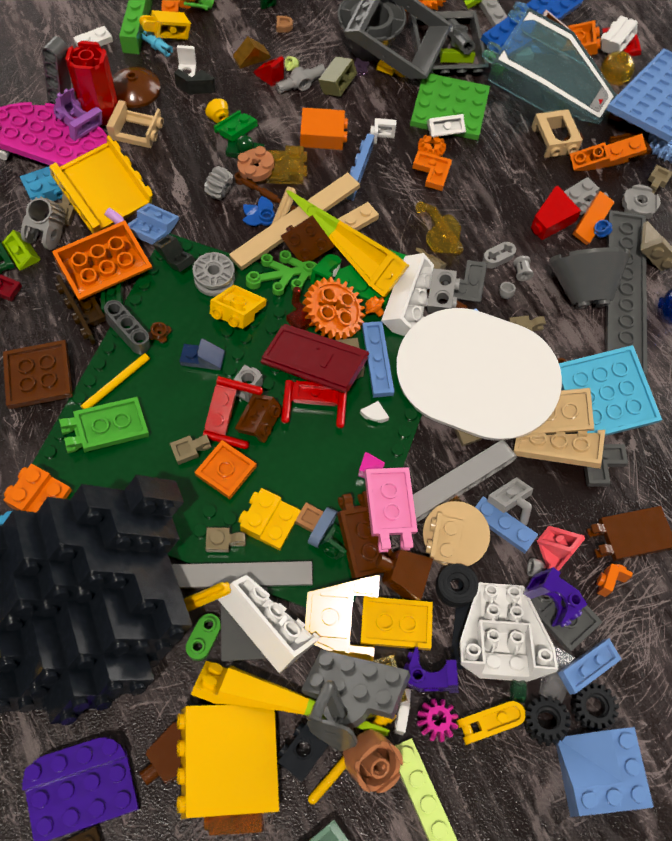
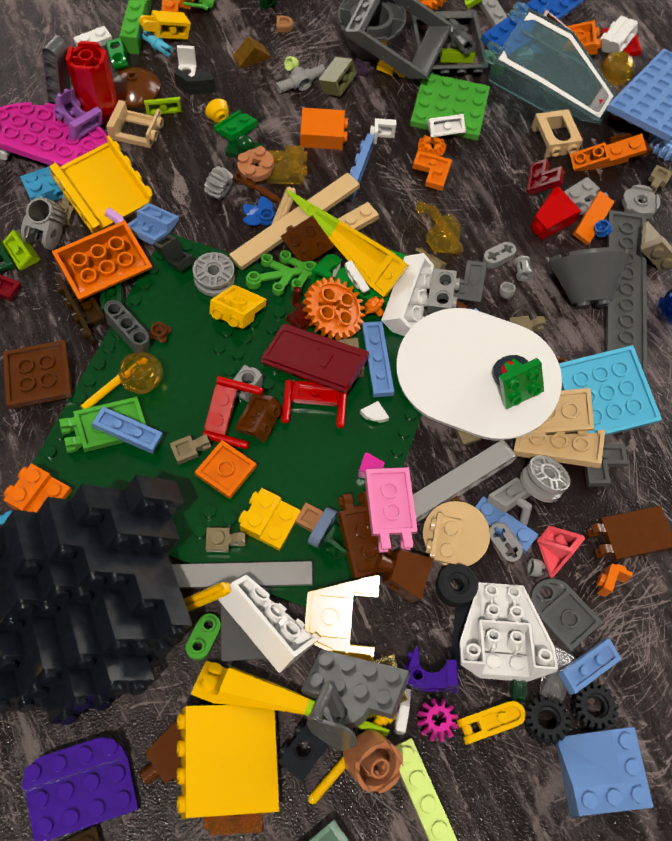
dark blue slope [179,339,225,370] -> none
red slope [253,56,284,87] -> none
yellow plate [360,596,433,650] -> none
dark purple tile [523,567,588,627] -> none
none -> medium blue plate [92,407,162,454]
none -> green leg [106,37,129,71]
none -> clear yellow cylinder [119,352,163,394]
none -> lime slope [144,97,182,115]
none -> white tile [345,260,370,293]
none -> light grey beam [489,521,523,562]
none -> green plate [493,355,544,409]
none -> light grey wheel [520,455,570,503]
none -> dark red plate [526,158,565,195]

